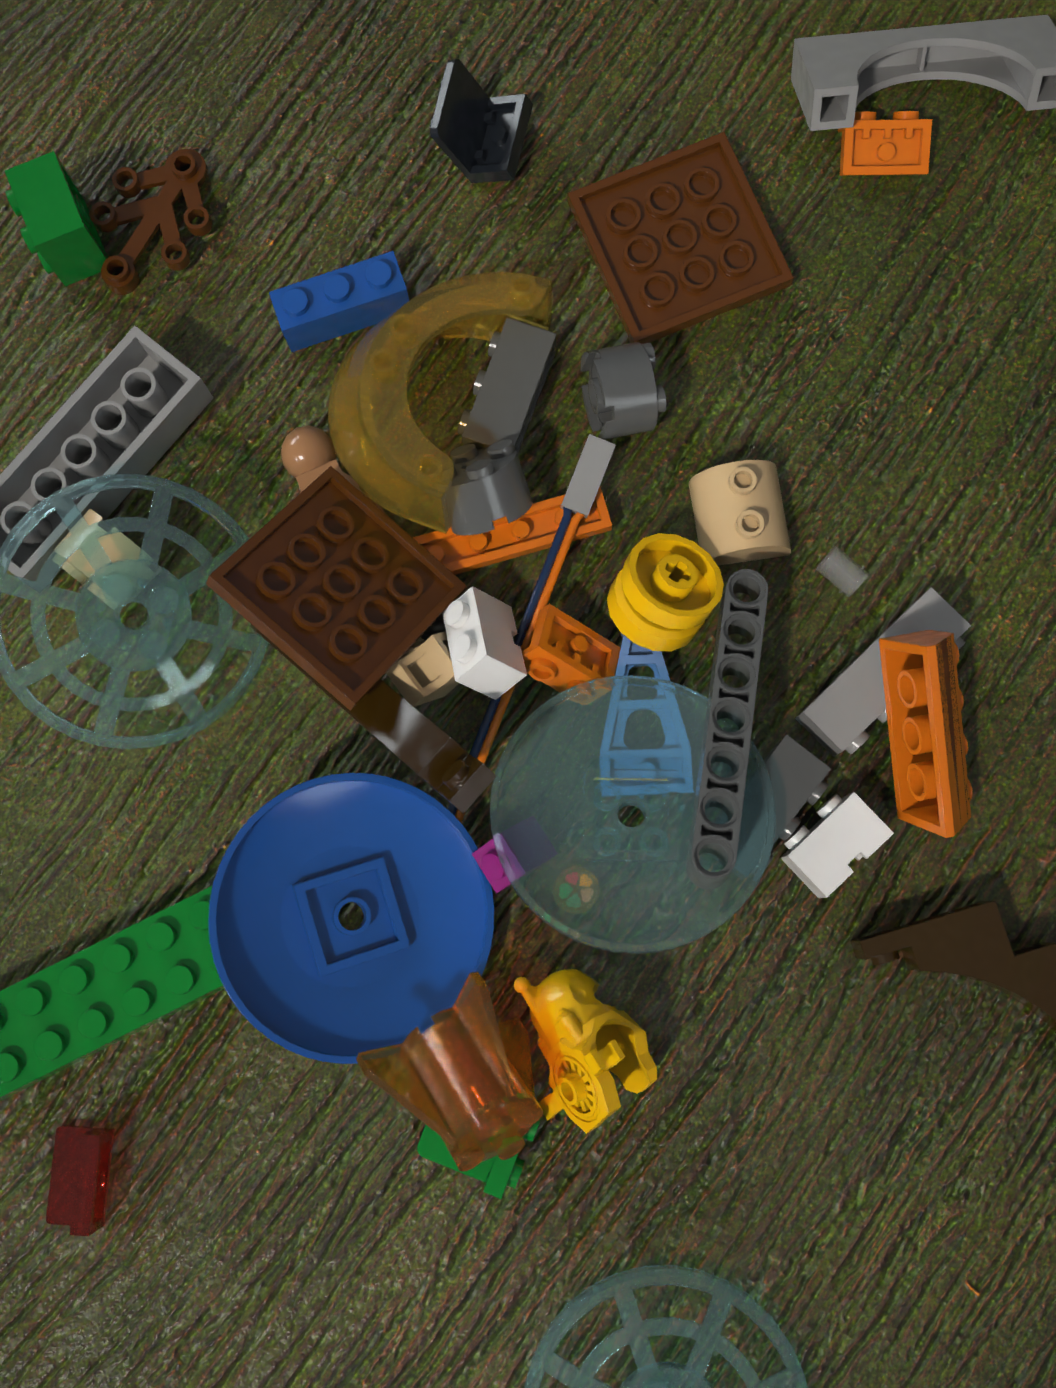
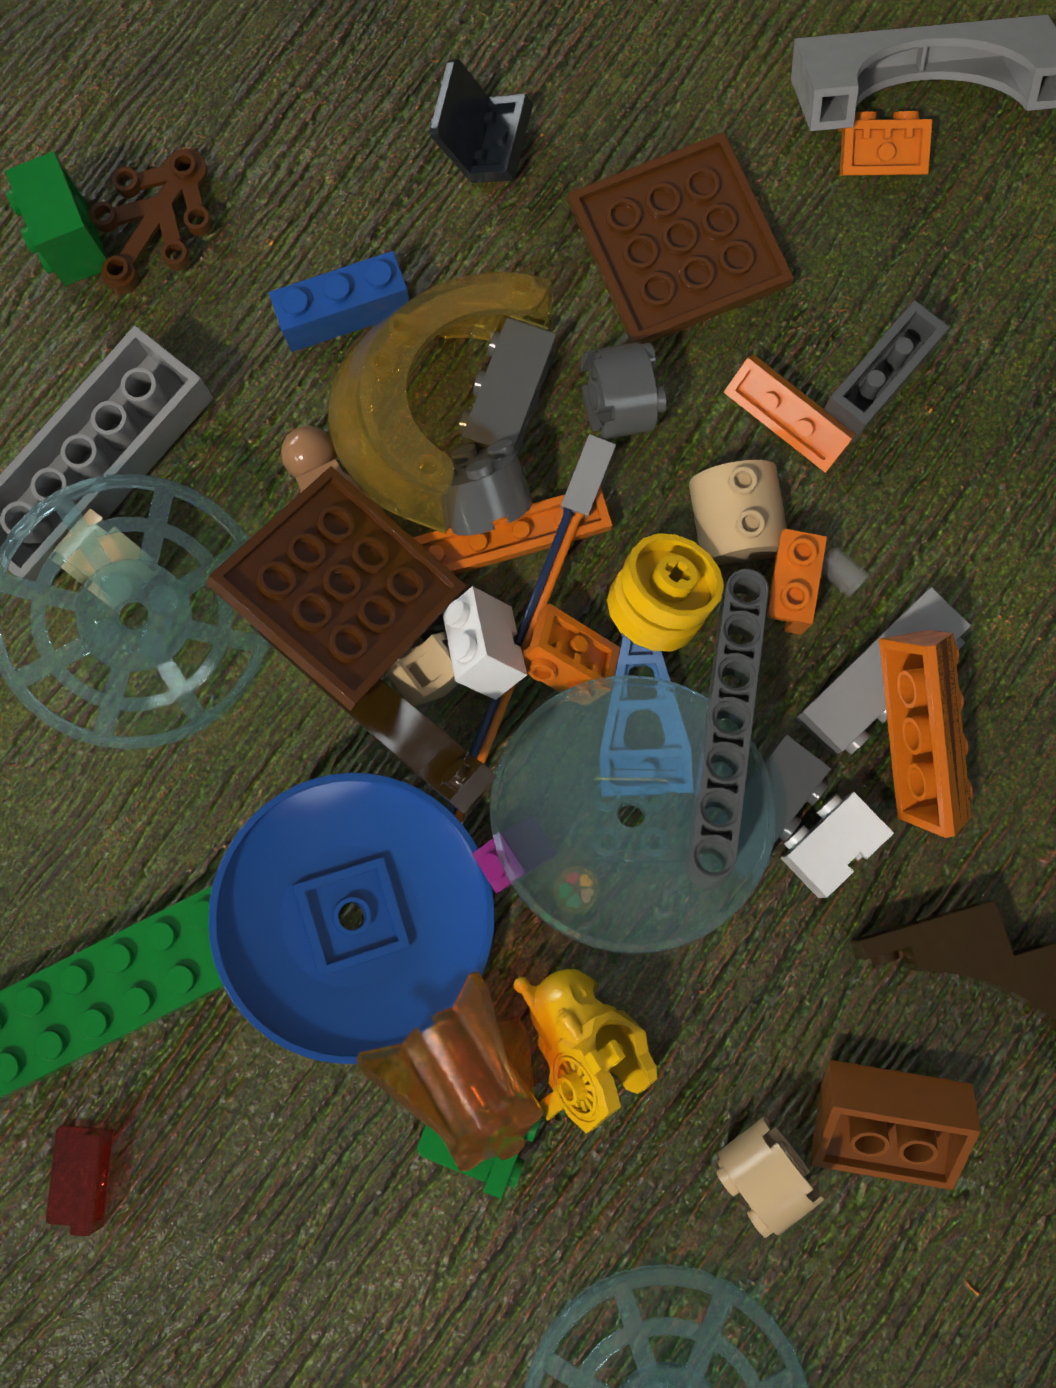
none -> tan brick [716,1116,826,1238]
none -> orange plate [724,354,856,473]
none -> orange bracket [767,529,827,635]
none -> dark orange slope [811,1060,981,1190]
none -> dark grey brick [824,300,950,443]

